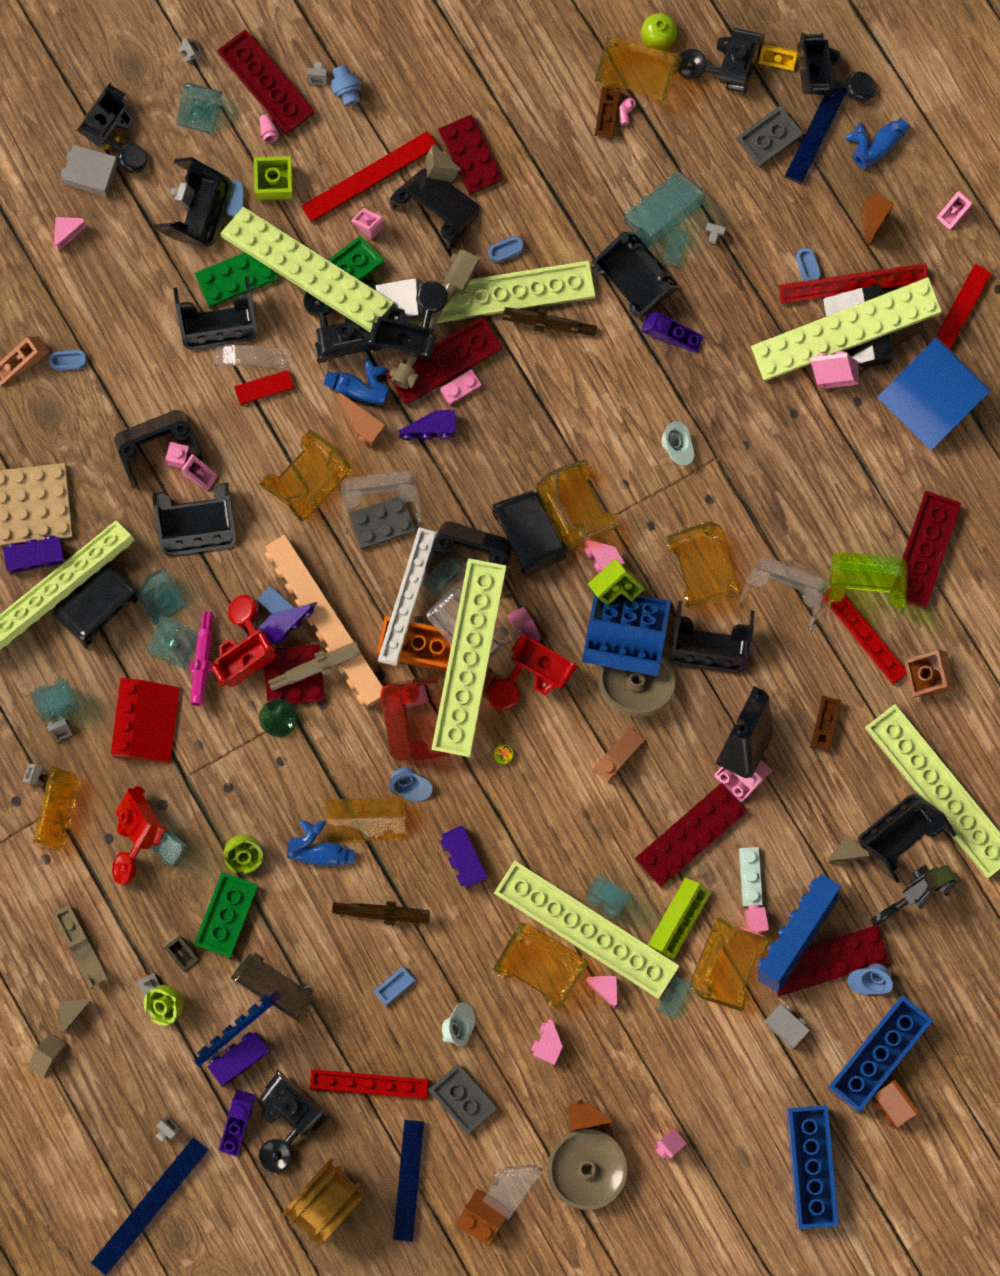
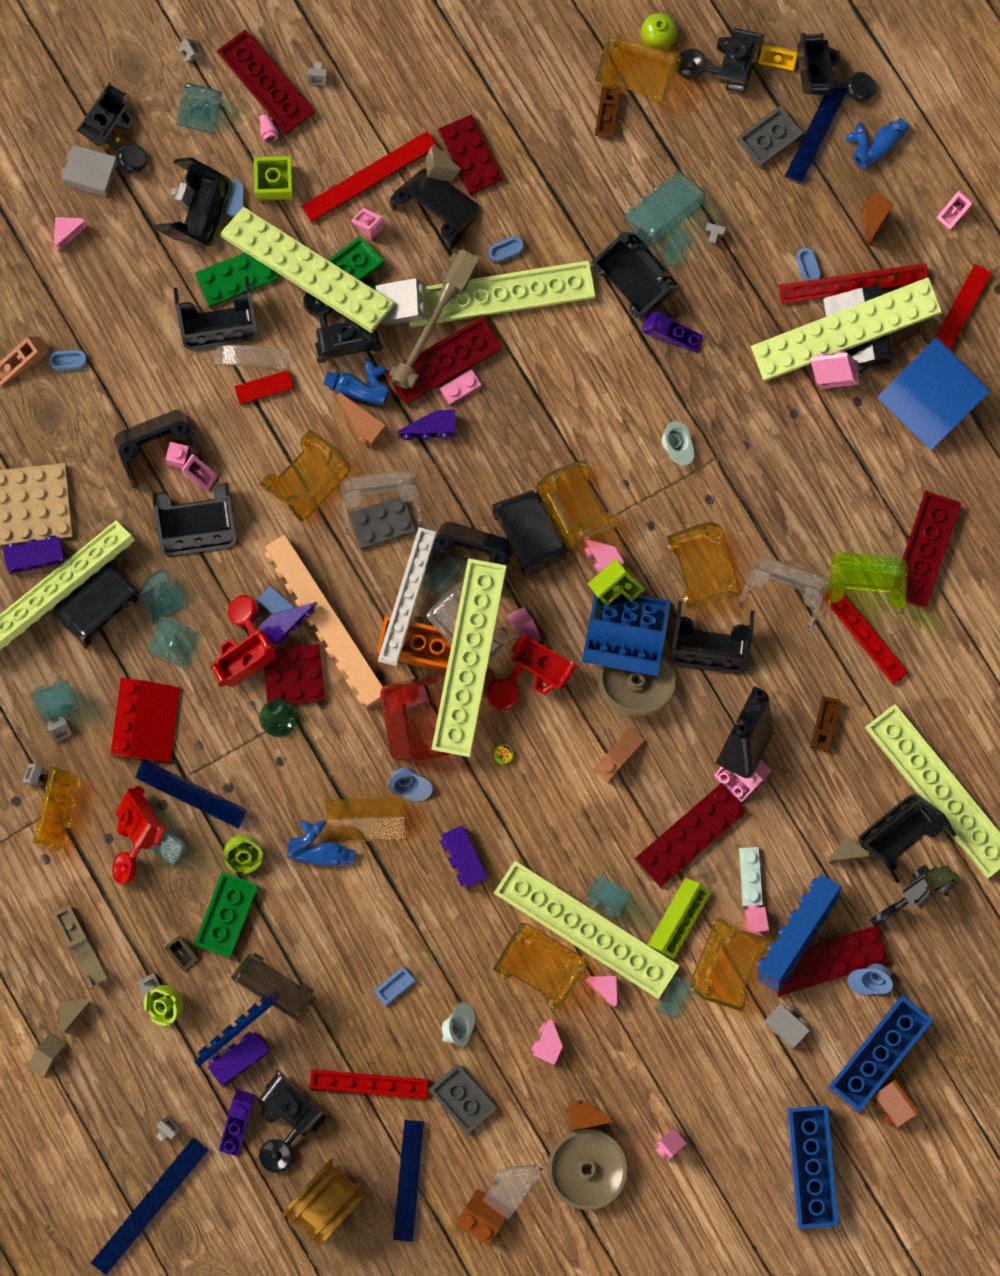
dark pink piece [189,611,213,706] -> none
dark tan piece [268,642,362,691] -> none
medium blue piece [331,65,362,106] -> none
dark brown piece [332,901,430,926] -> none
black piece [367,281,448,359] -> none
dark brown piece [503,307,597,337] -> none
bright pink arm [618,98,636,126] -> none
dark orange slope [904,649,956,697] -> none
none -> clear blue plate [135,759,247,829]

